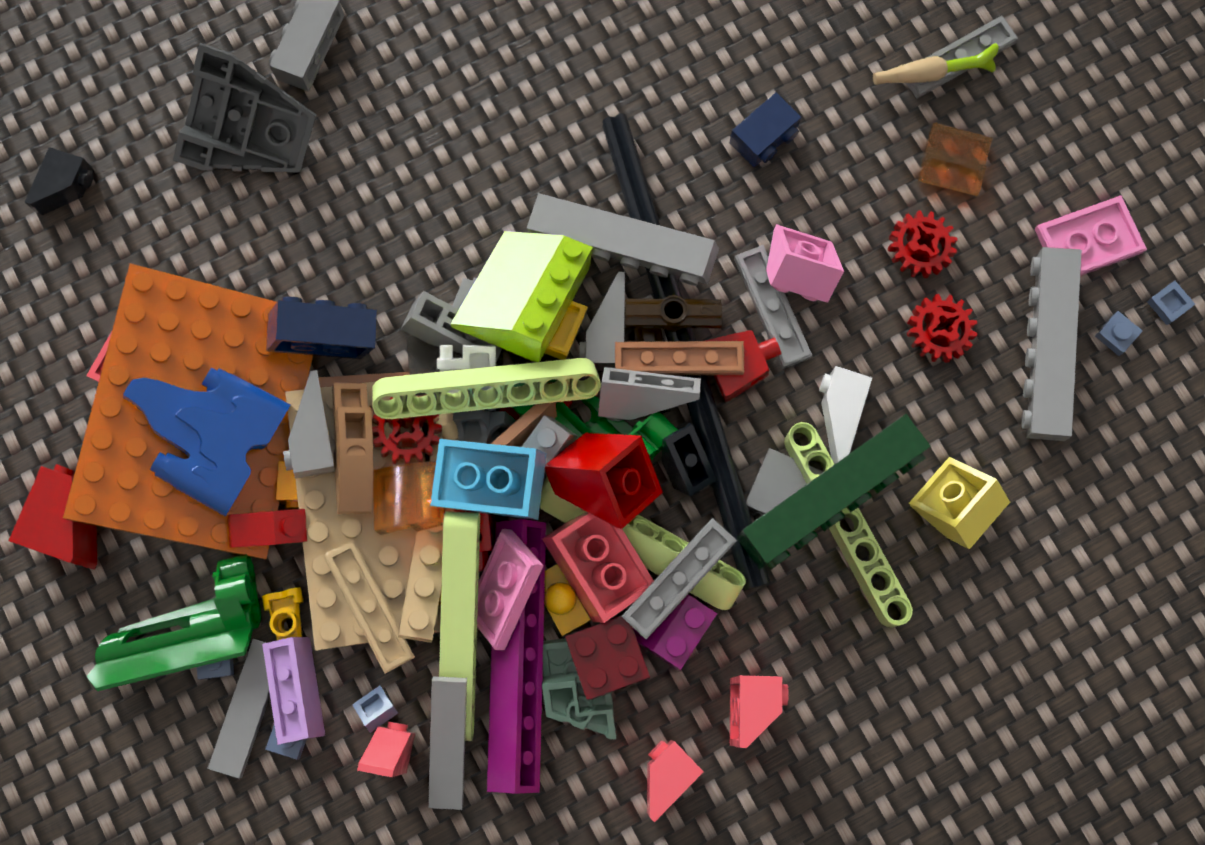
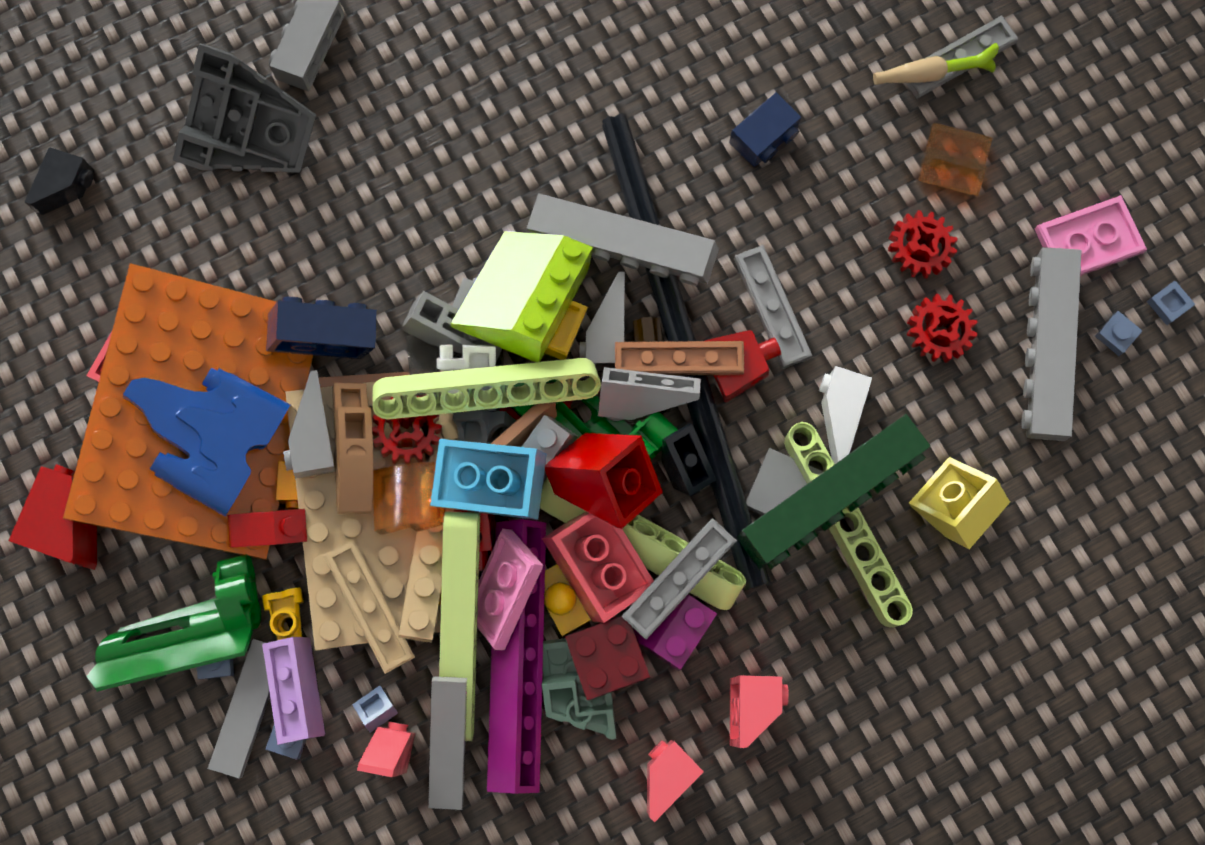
dark brown piece [625,295,722,332] -> none
bright pink slope [766,224,844,303] -> none

